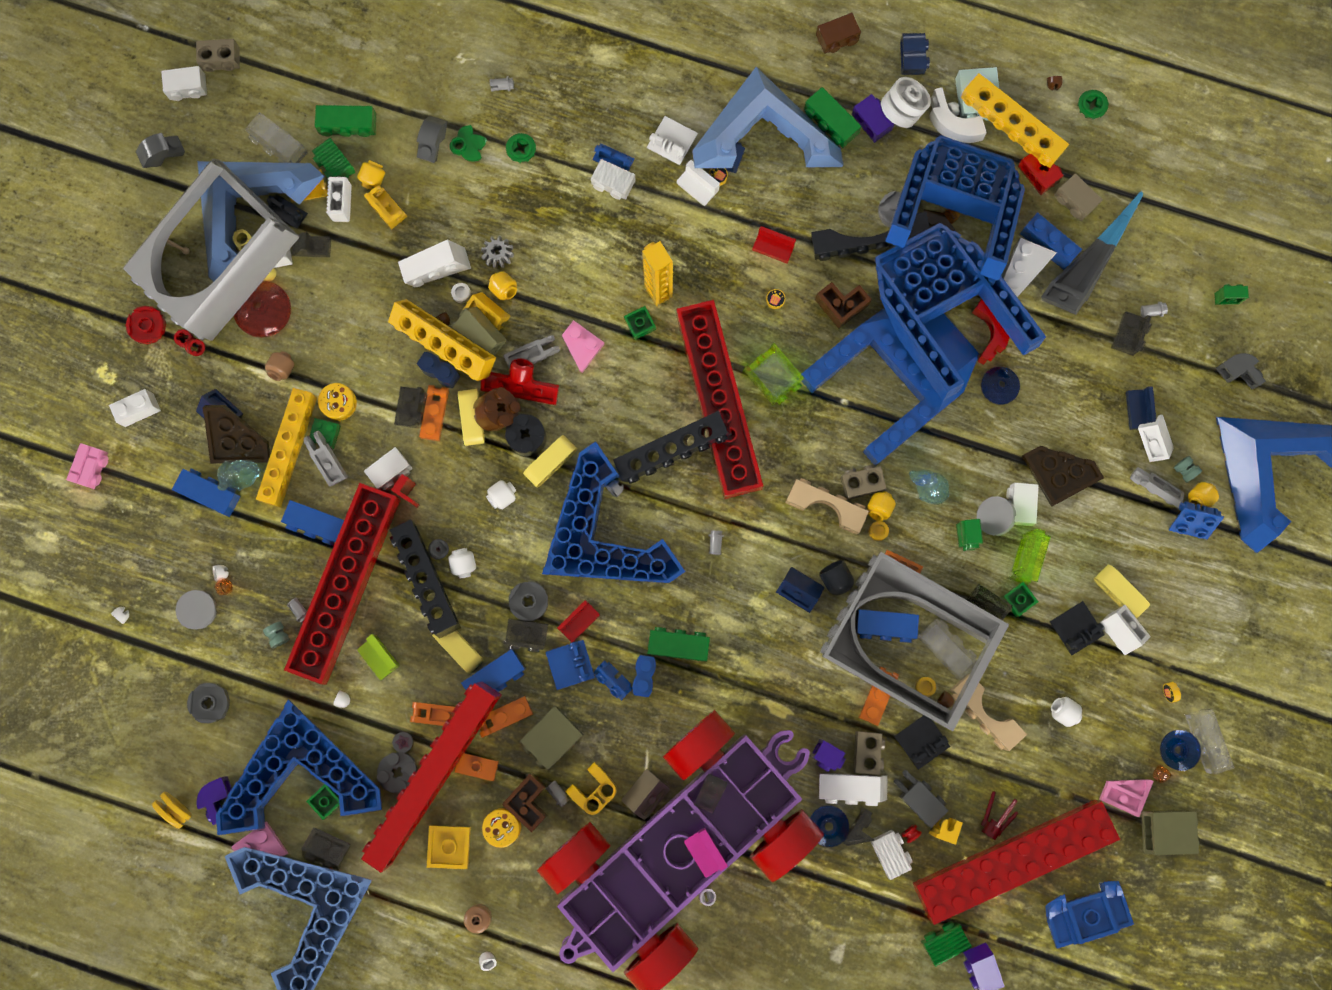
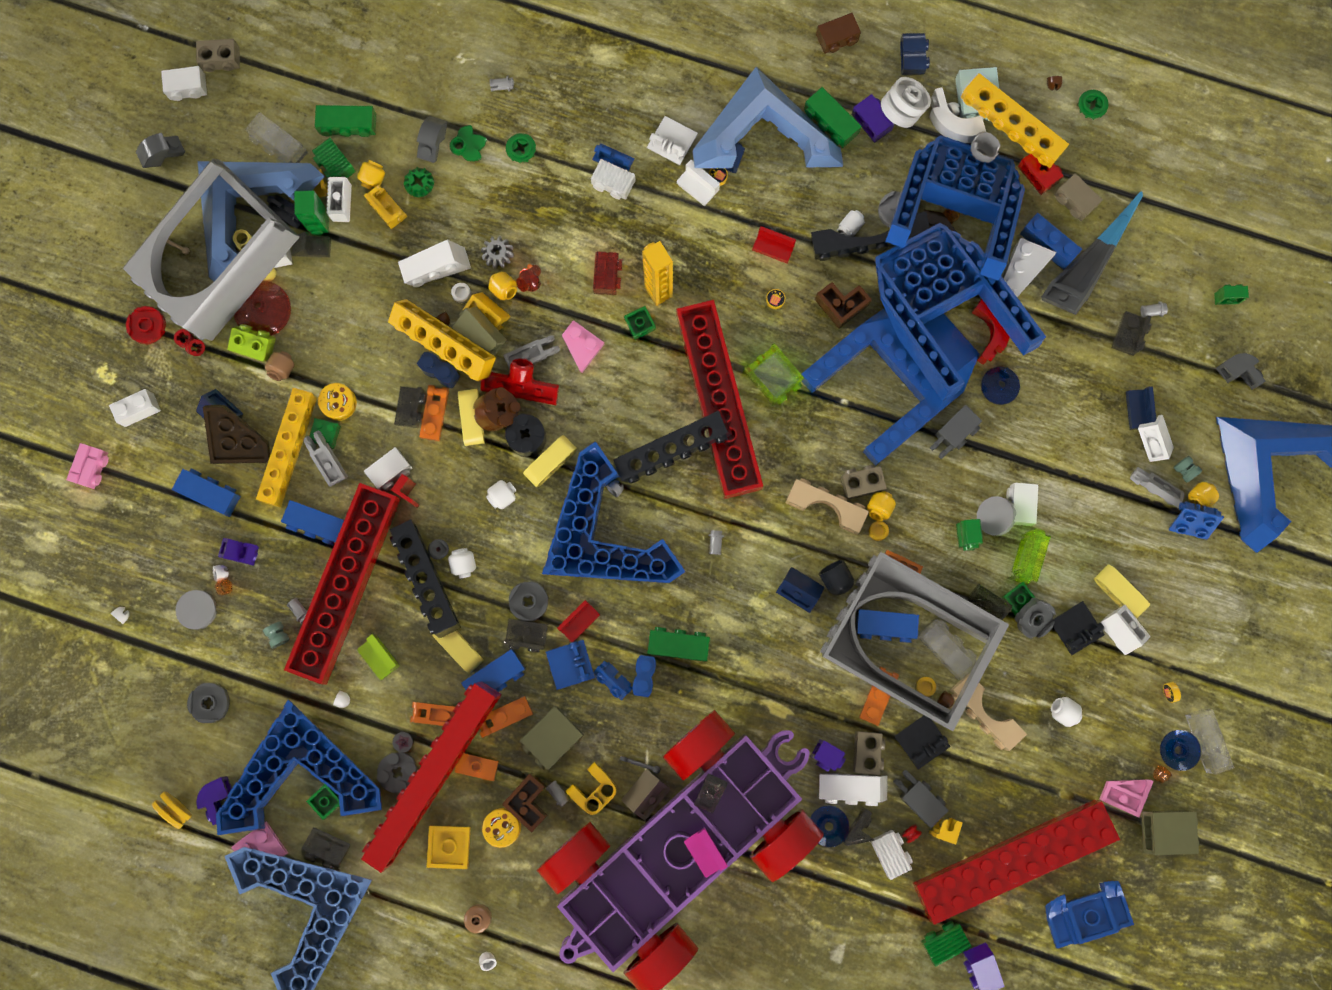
clear light blue hair [217,460,261,491] -> none
white hinge [699,888,716,906] -> none
clear light blue hair [909,470,949,505] -> none
dark red plant [980,791,1018,840] -> none
dark brown plate [1022,446,1104,507] -> none
none -> dark purple brick [218,538,259,566]
none -> lime brick [227,324,276,362]
none -> green brick [294,190,329,236]
none -> green gear [403,167,434,197]
none -> clear red animal [516,264,541,292]
none -> clear red brick [593,251,623,295]
none -> dark grey hinge [620,756,661,774]
none -> white brick [837,210,865,237]
none -> dark grey hinge [930,405,982,459]
none -> light grey hair [971,131,1001,163]
none -> dark grey plate [1015,598,1056,639]

